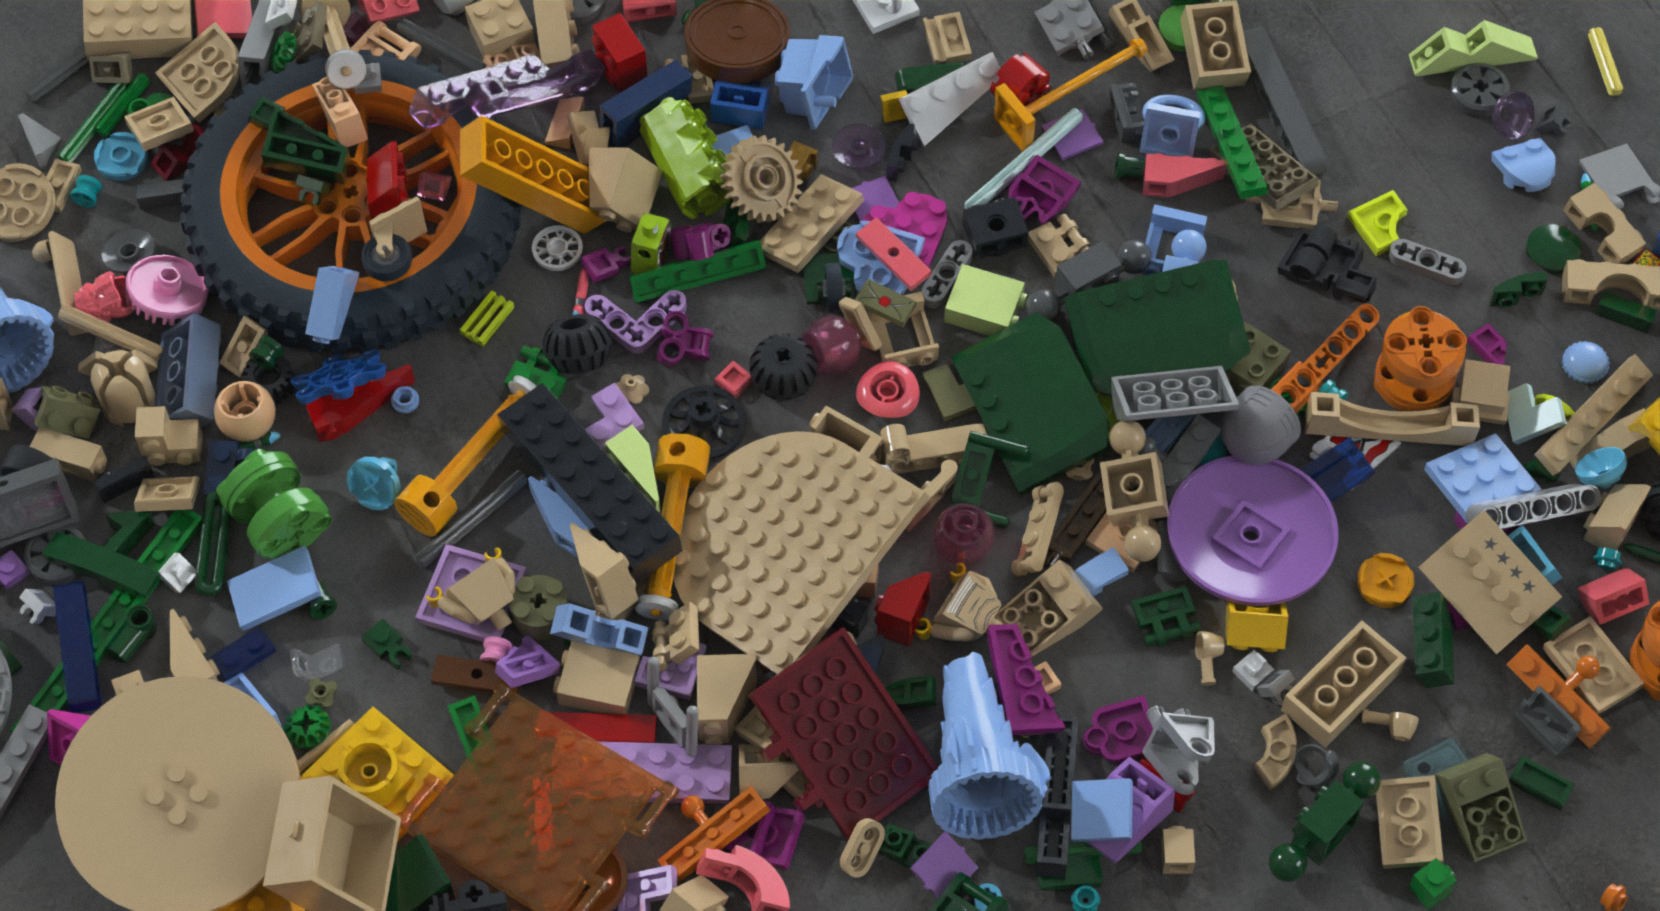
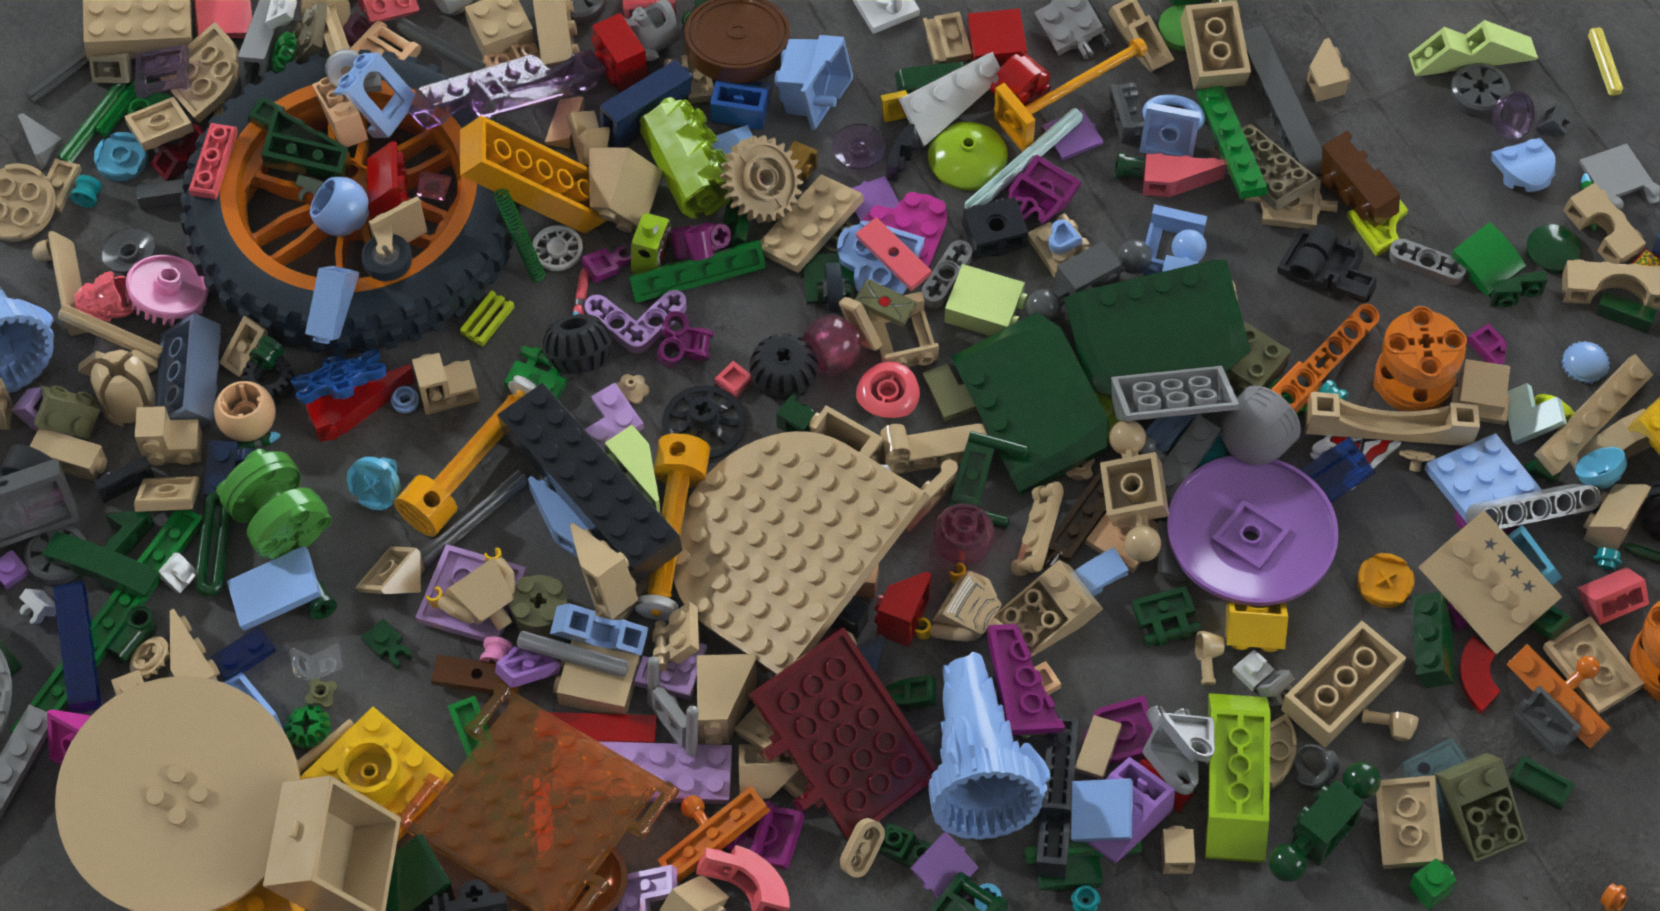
none -> tan gear [130,637,170,679]
none -> clear purple plate [135,44,191,98]
none -> coral tile [189,123,238,199]
none -> light blue wheel [310,177,369,237]
none -> light blue panel [333,52,419,138]
none -> tan slope [355,546,425,594]
none -> tan brick [412,353,479,415]
none -> green piece [493,189,546,282]
none -> light grey axle [517,631,629,677]
none -> light grey piece [624,0,679,61]
none -> dark green brick [776,393,816,432]
none -> lime dish [928,121,1008,191]
none -> red brick [967,8,1027,68]
none -> light blue tile [1048,220,1082,254]
none -> tan tile [1075,715,1122,780]
none -> lime slope [1205,693,1270,863]
none -> tan slope [1306,38,1350,102]
none -> reddish brown wedge [1321,130,1400,228]
none -> tan plant [1399,450,1436,472]
none -> green slope [1451,222,1526,297]
none -> red tile [1459,636,1501,714]

